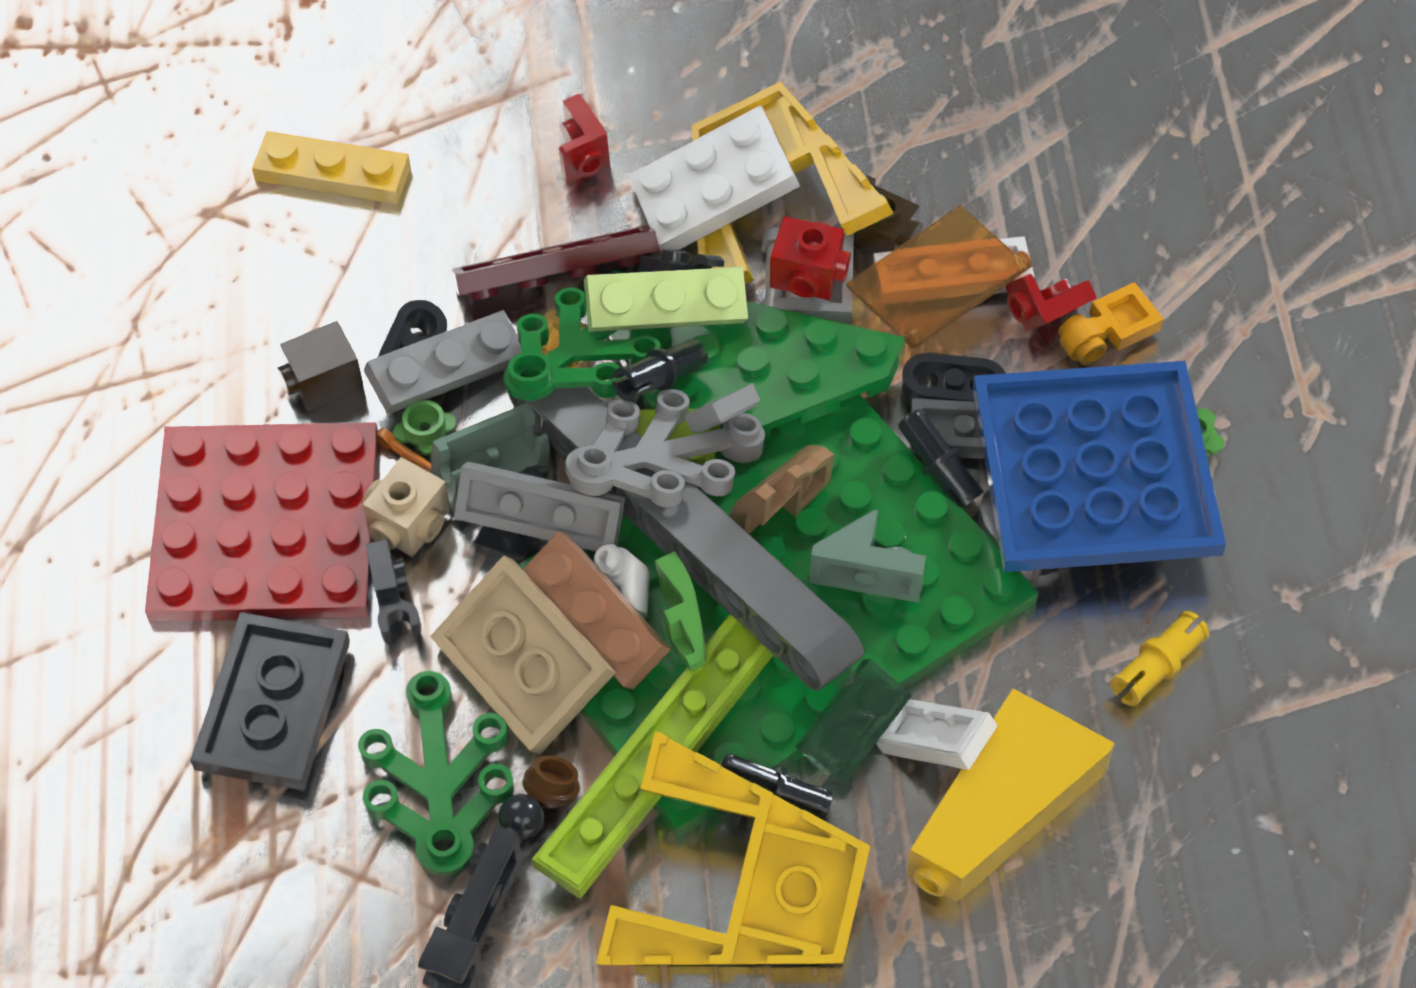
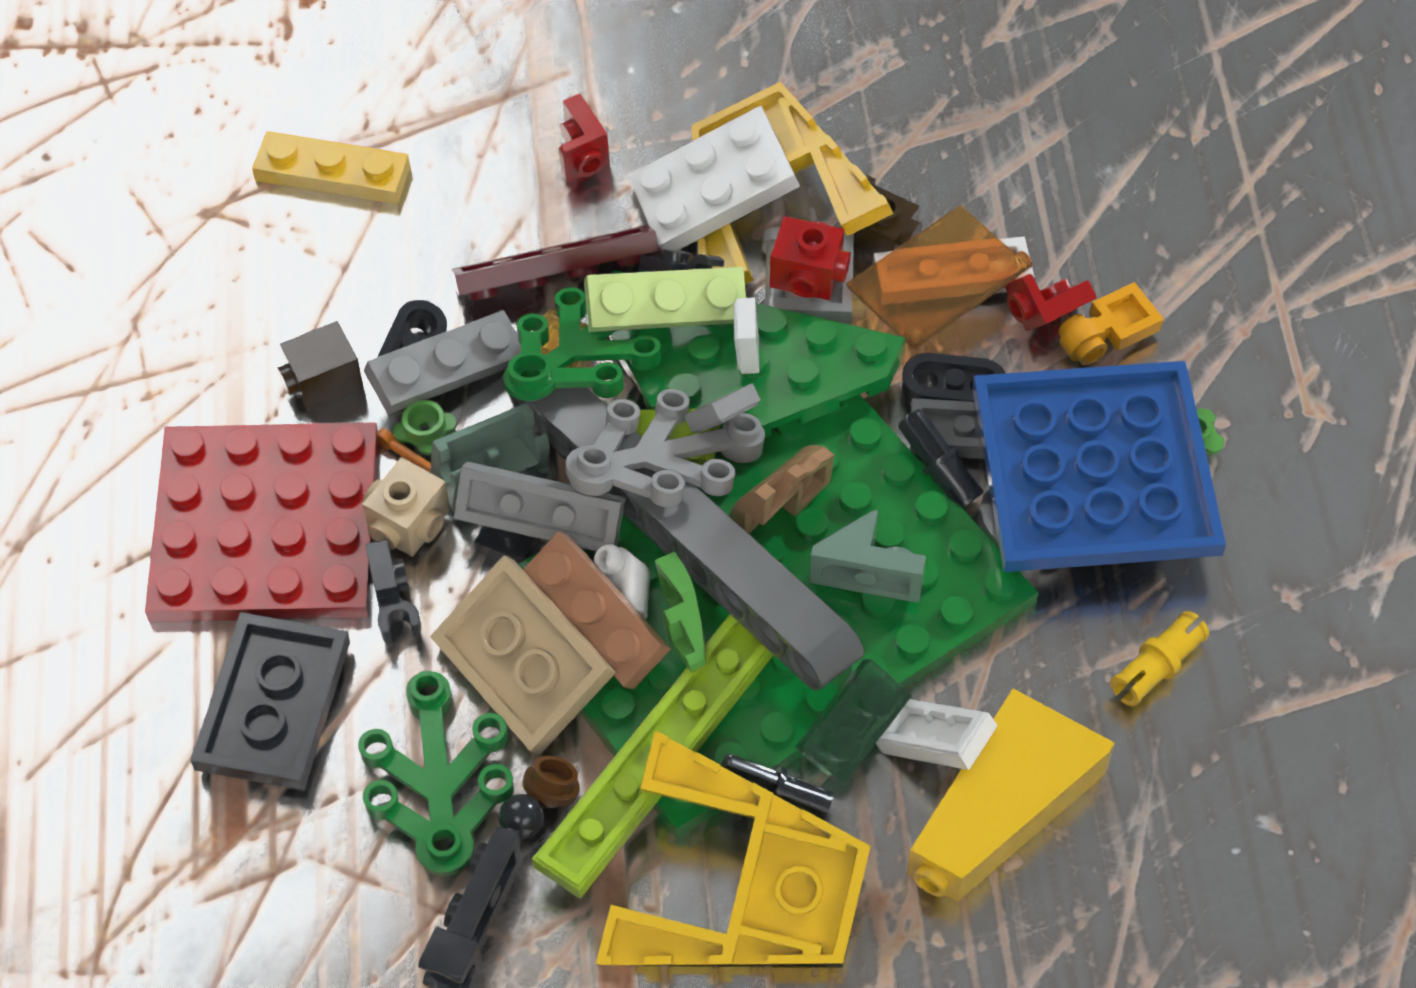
black axle [612,339,708,401] -> none
none -> white tile [734,297,759,374]

